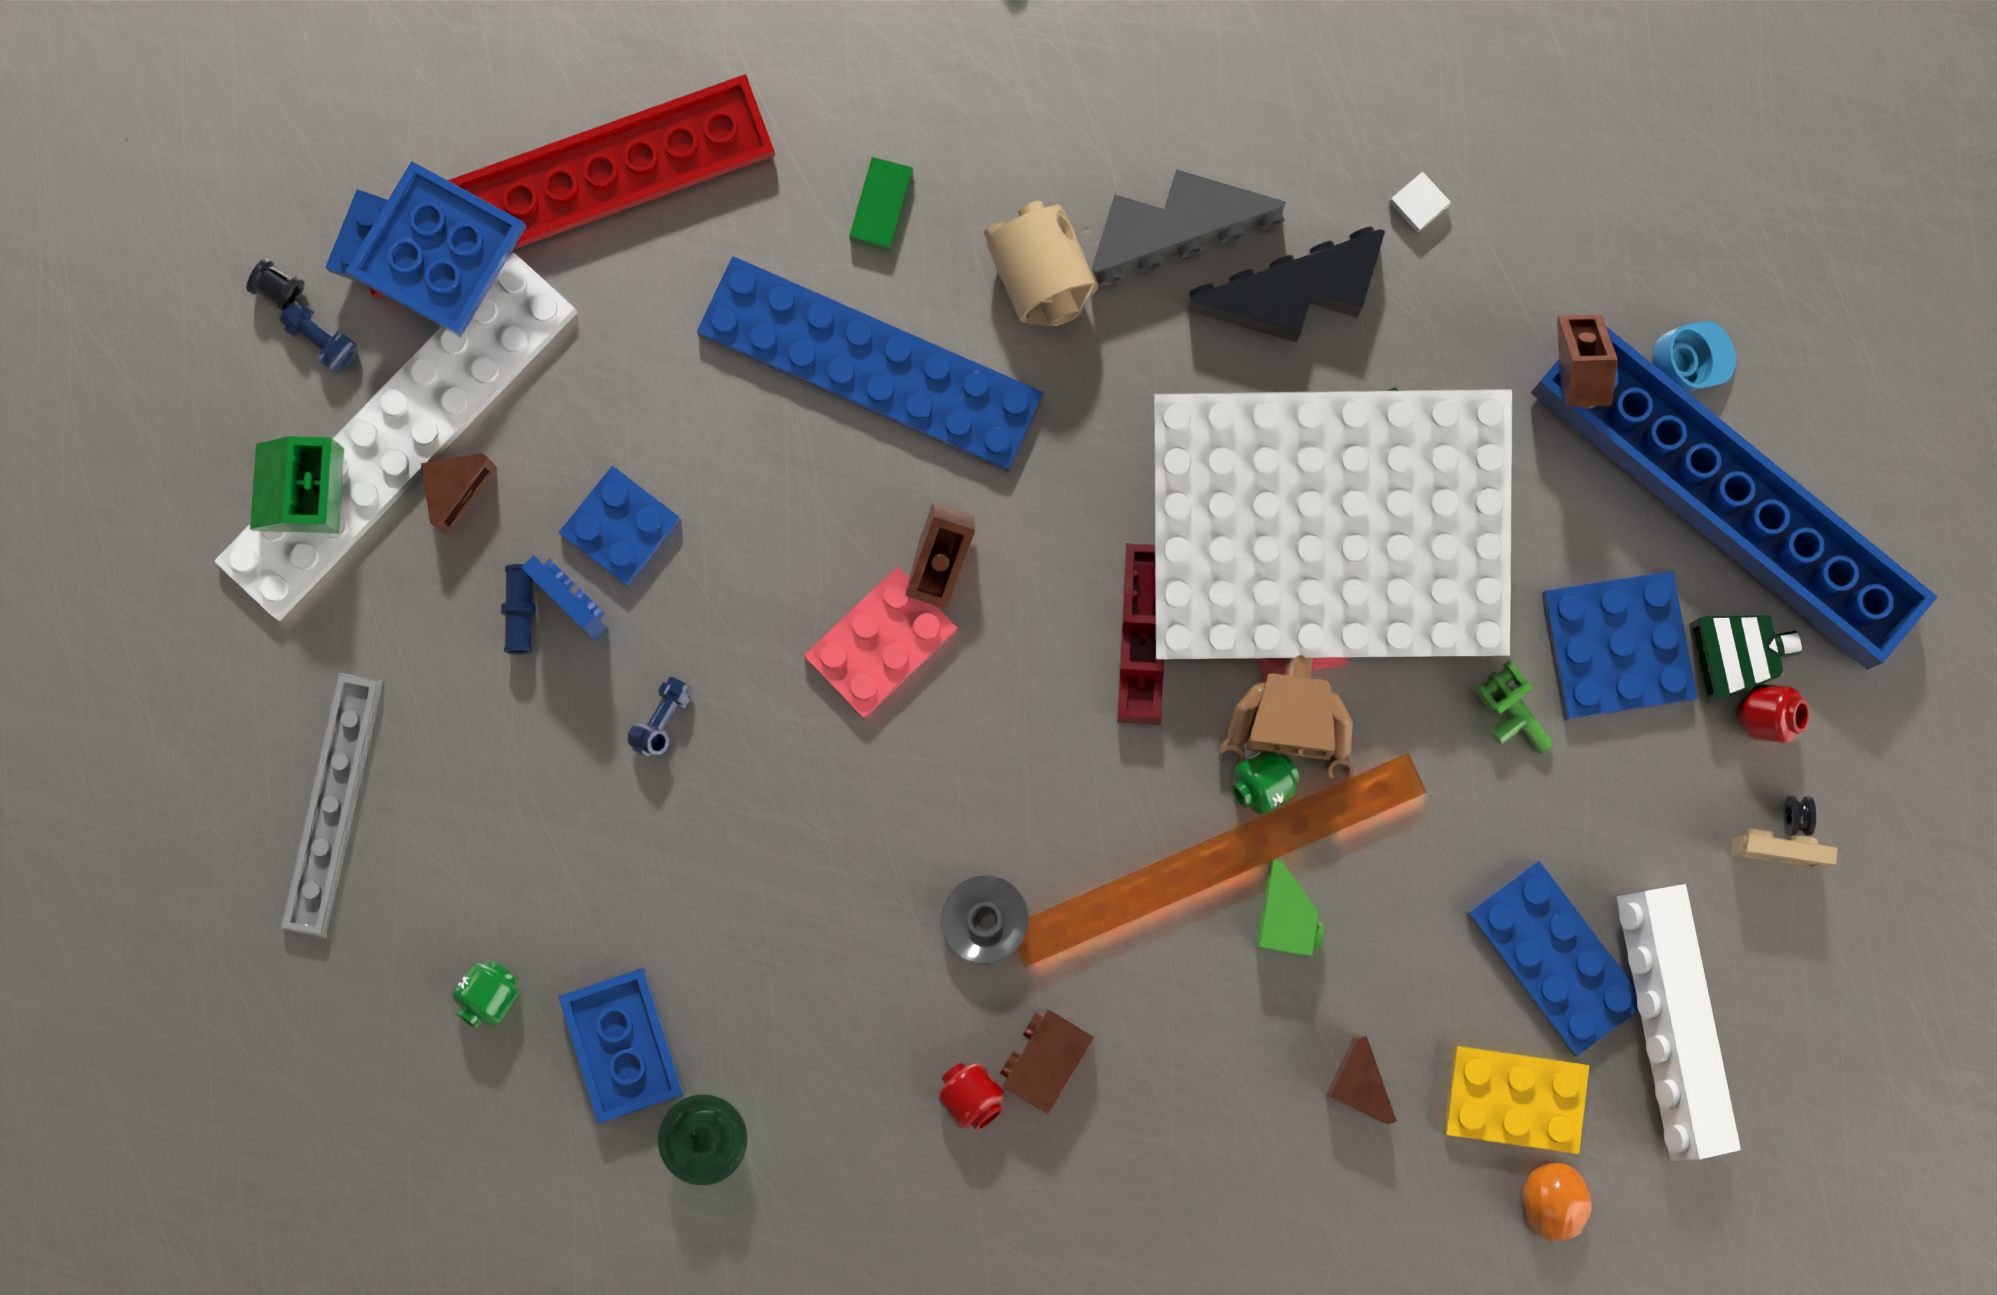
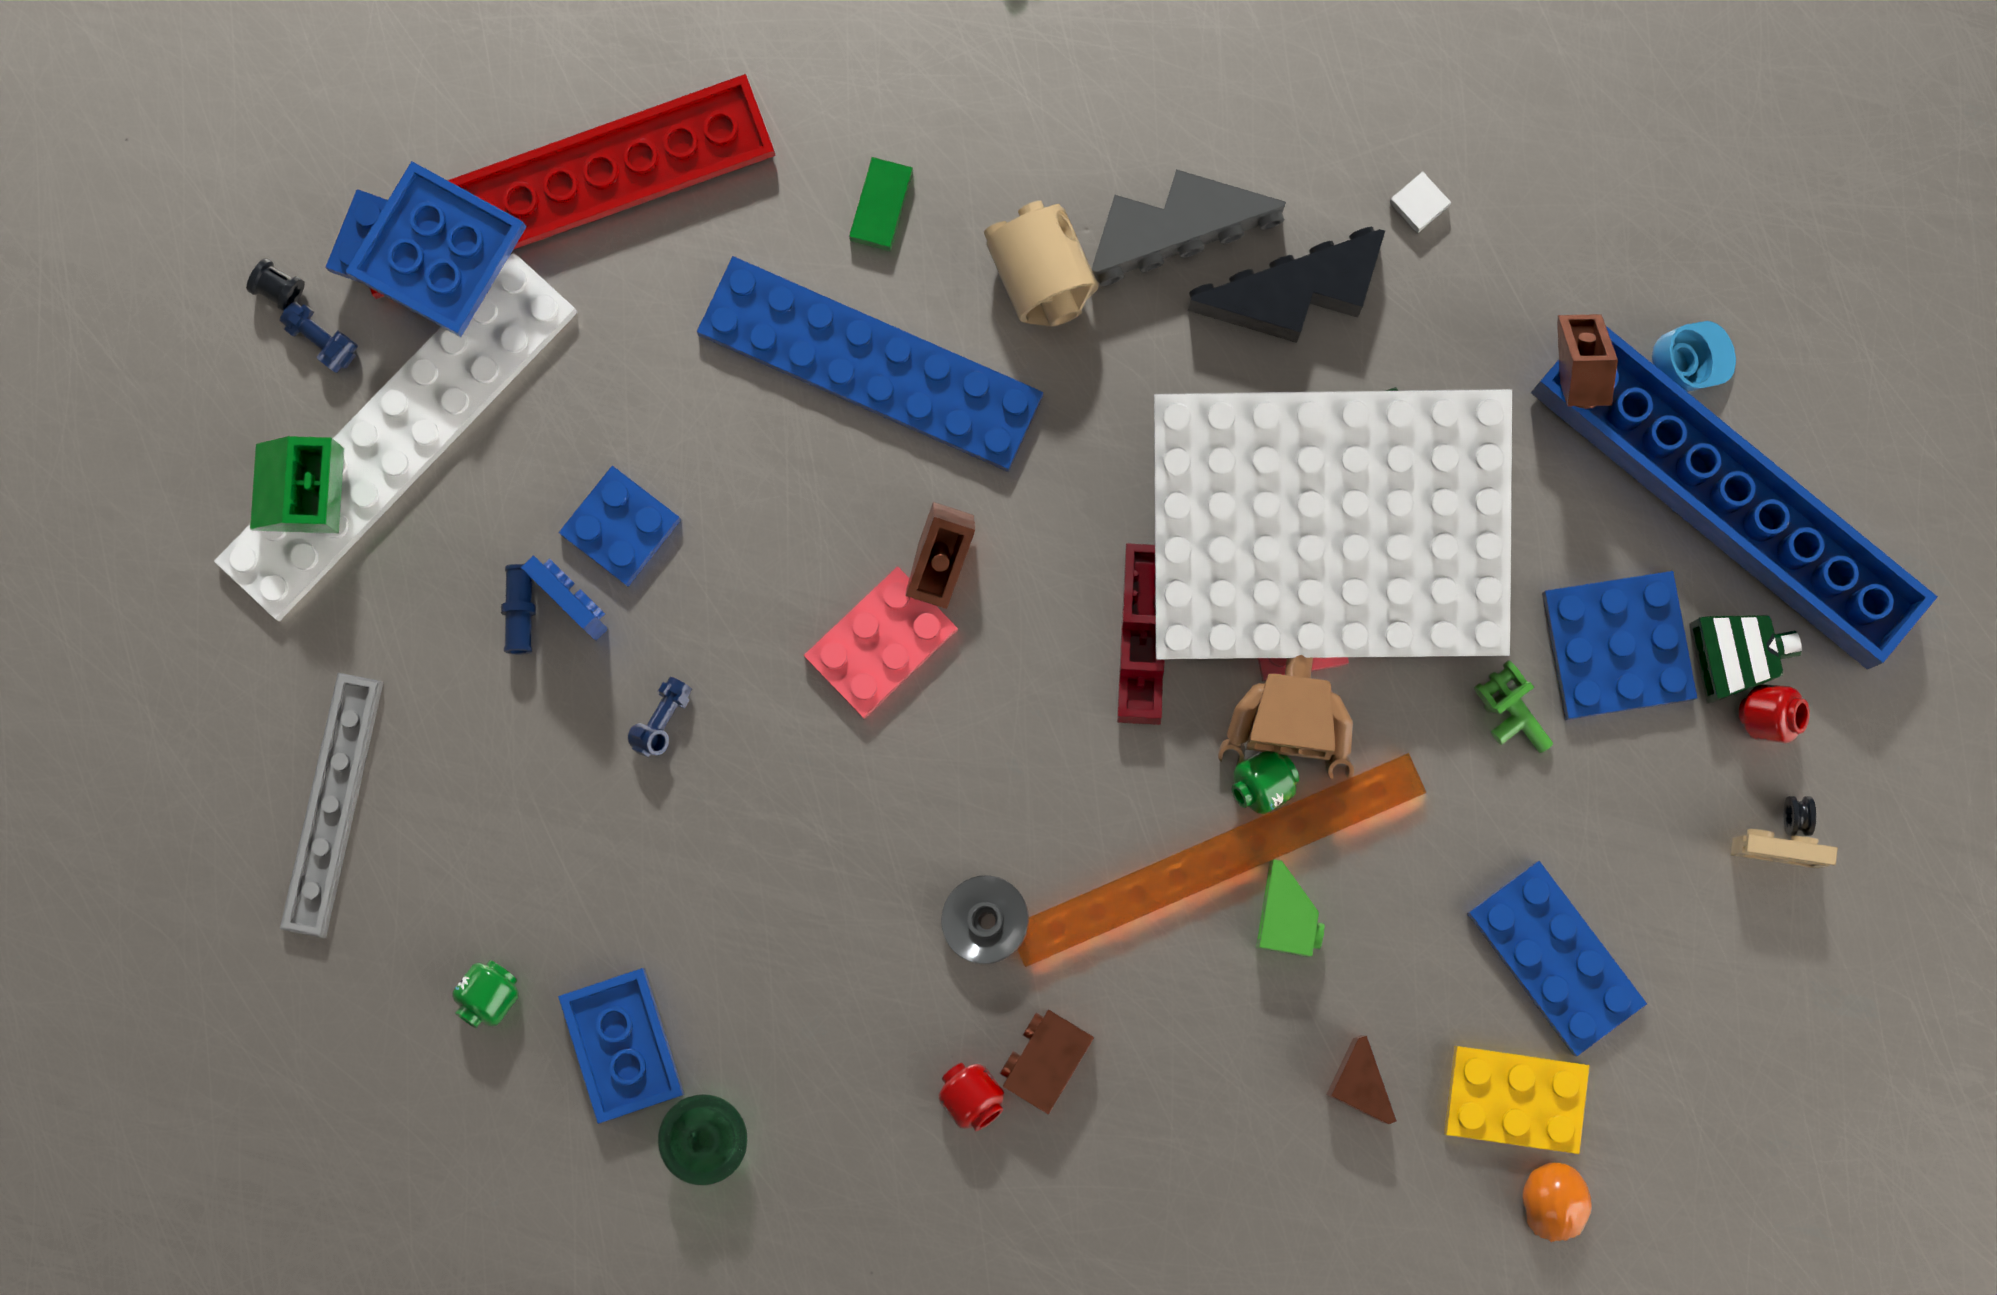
copper slope [421,453,497,535] -> none
white brick [1616,884,1741,1161] -> none

